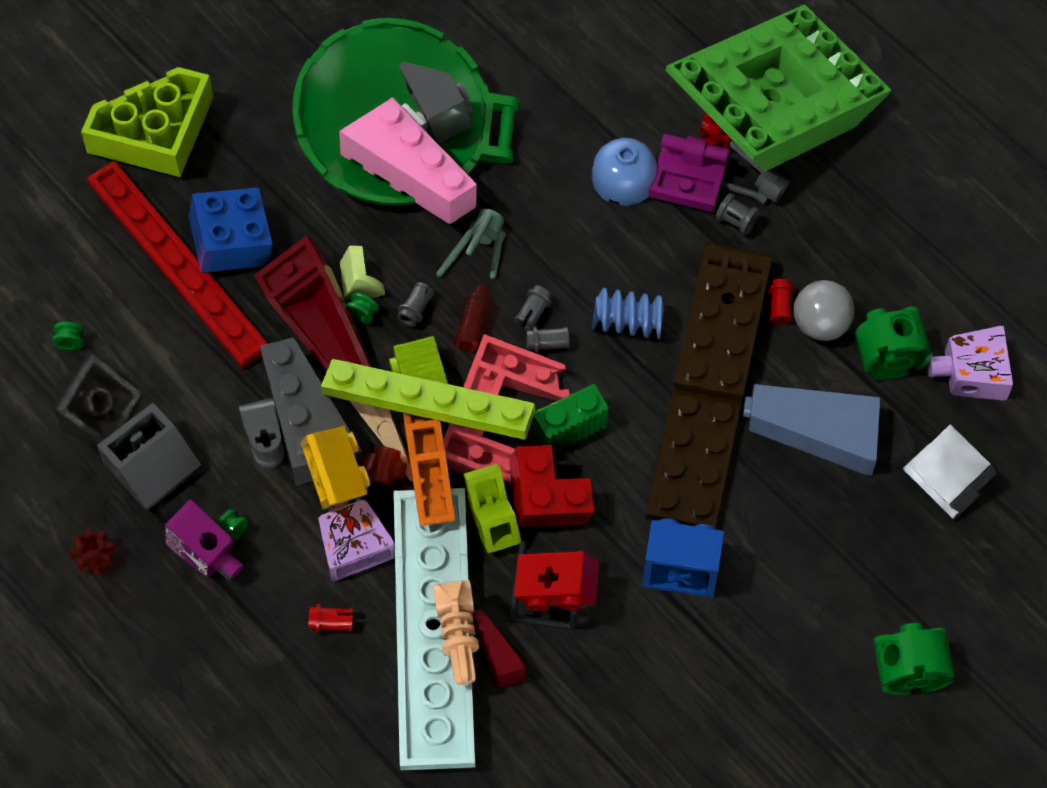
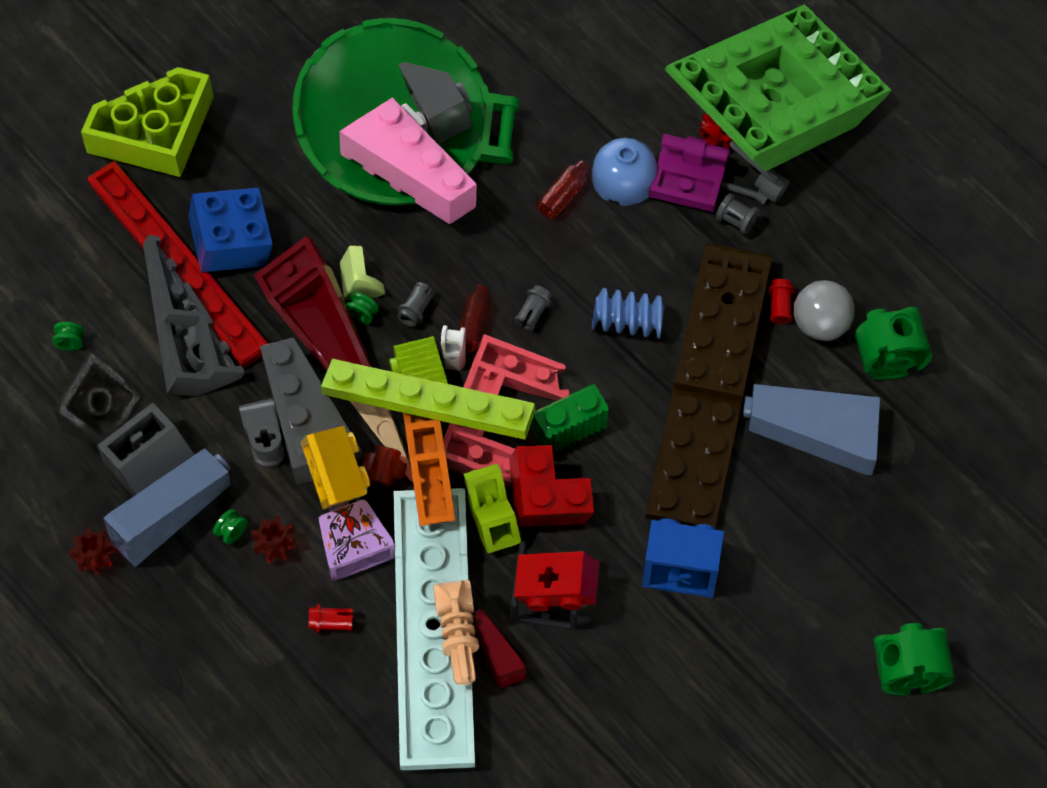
magenta torso [165,499,244,581] -> none
sand green plant [436,209,506,279] -> none
dark grey pin [526,326,569,354] -> none
plate [903,424,996,520] -> none
lavender torso [928,326,1013,400] -> none
none -> sand blue slope [103,448,231,567]
none -> dark grey wedge [143,235,245,396]
none -> clear red gear [251,516,296,563]
none -> white bar [441,325,466,371]
none -> clear red cylinder [536,160,589,220]

